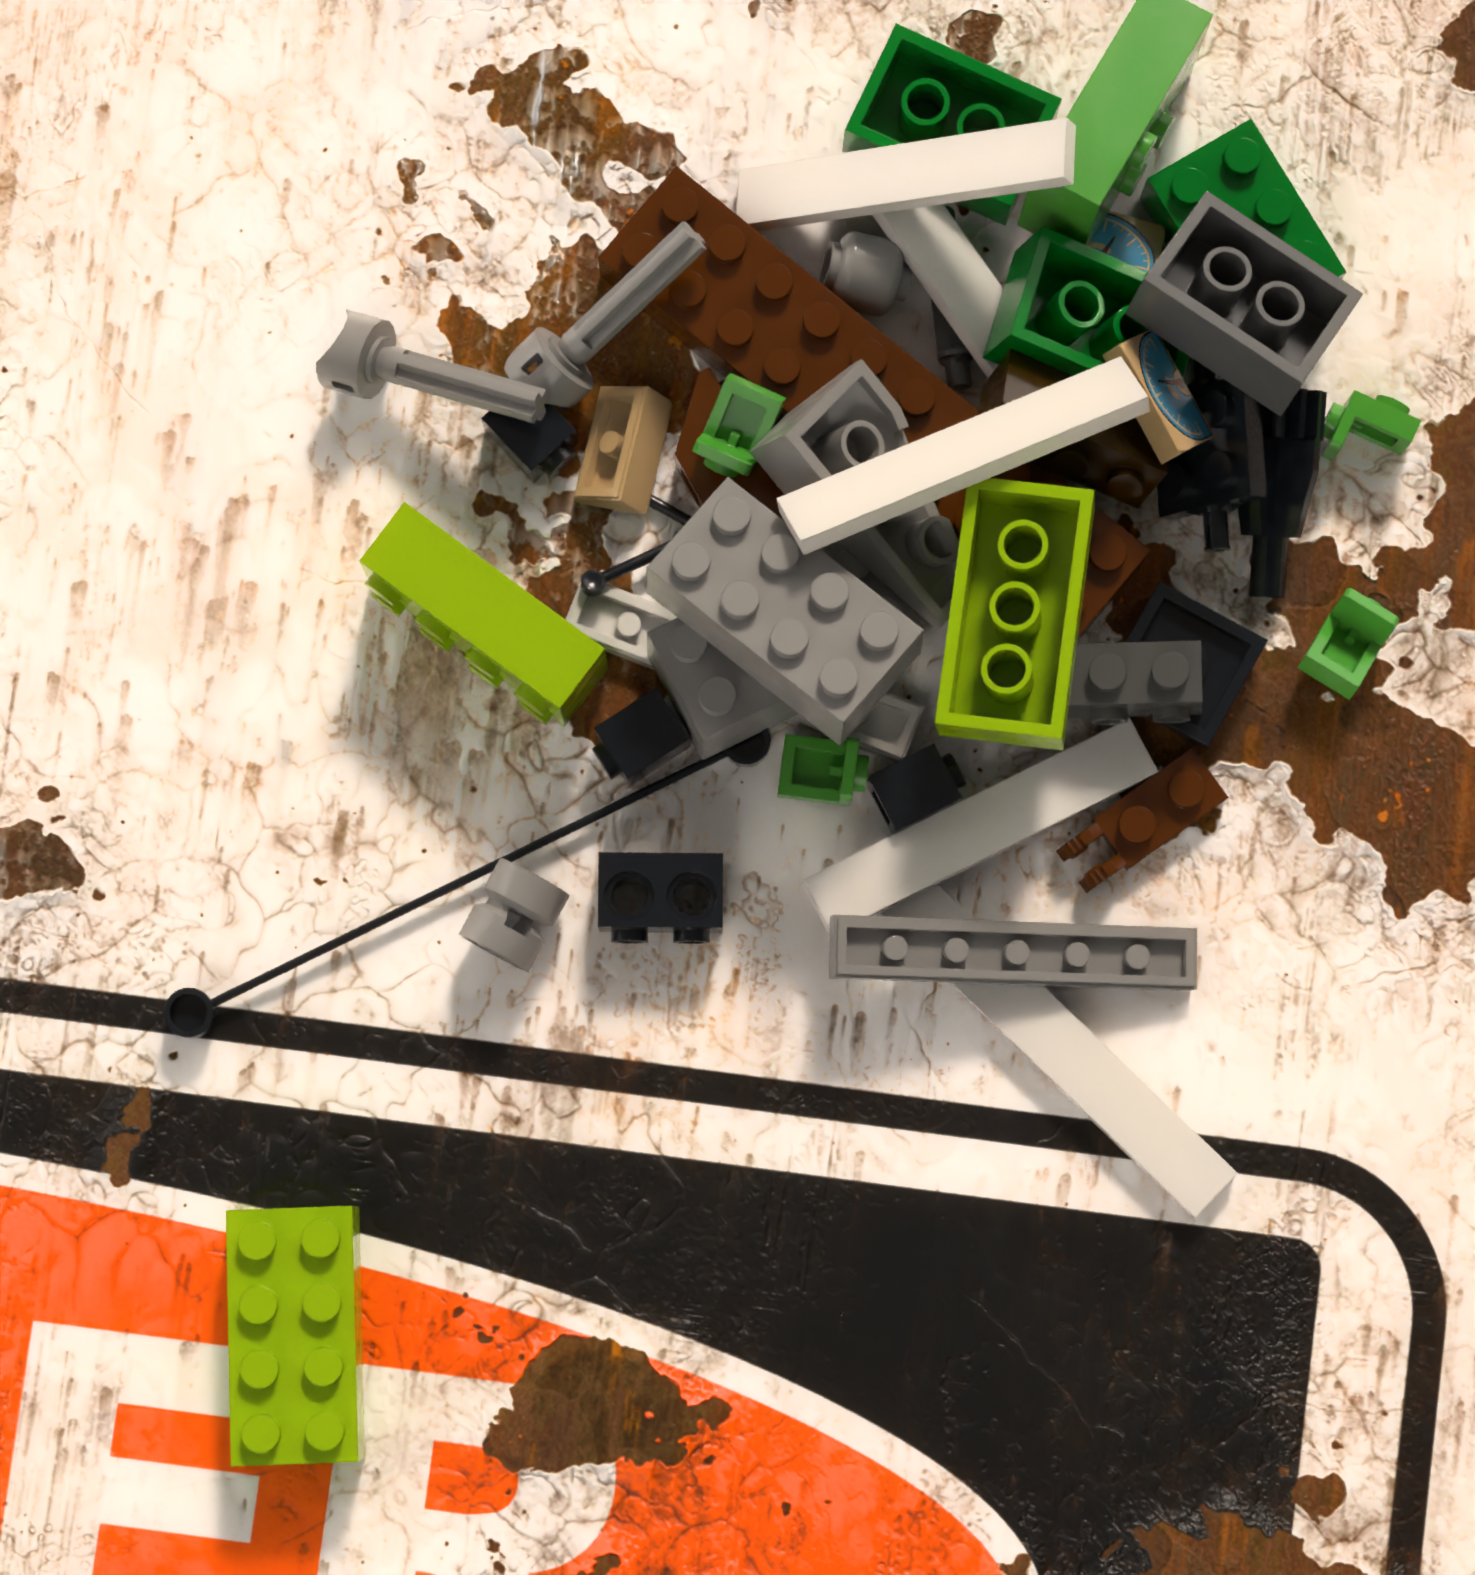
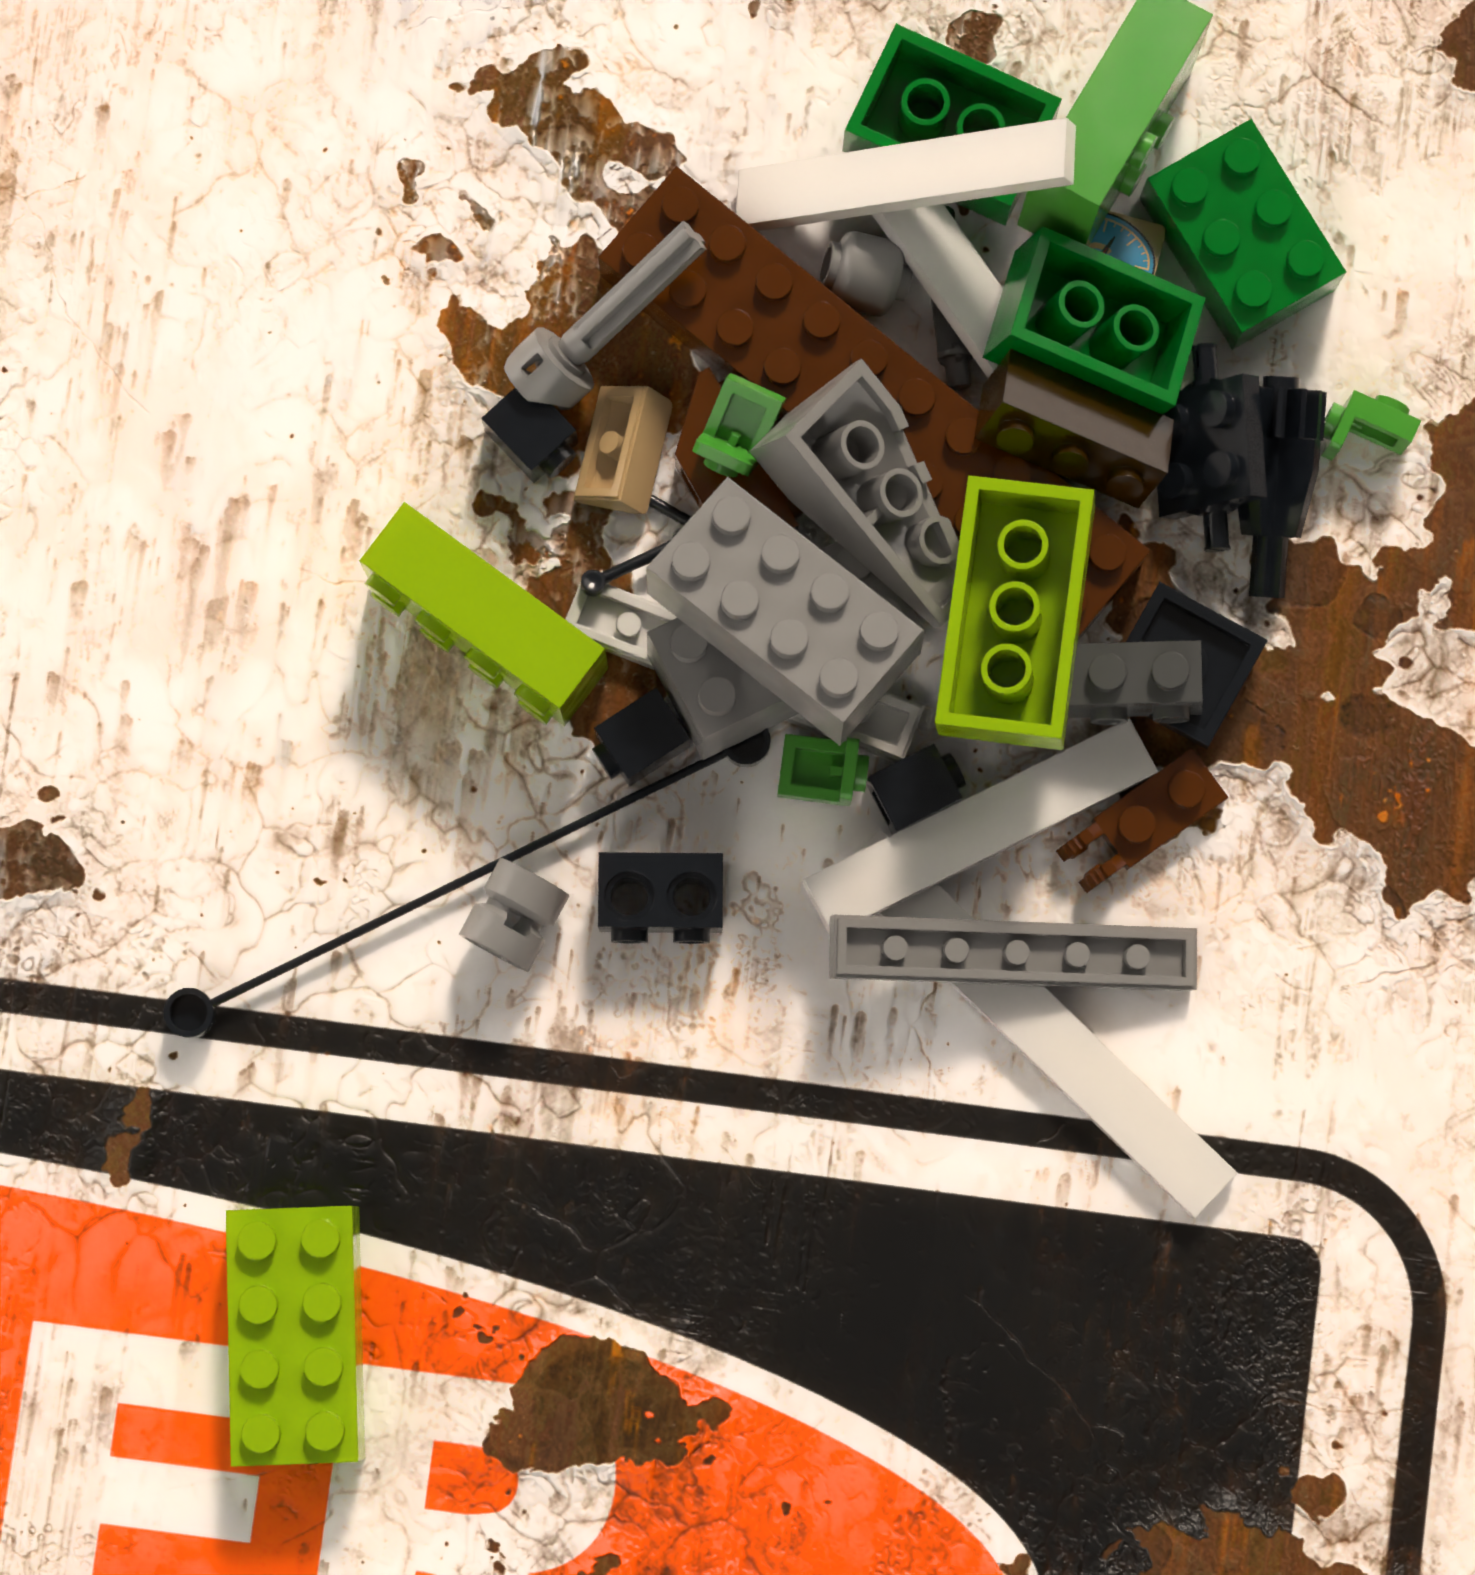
light grey piece [316,309,548,424] -> none
white tile [776,356,1150,555] -> none
slope [1102,330,1214,465] -> none
dark grey brick [1125,191,1363,416] -> none
bright green bracket [1297,588,1399,700] -> none

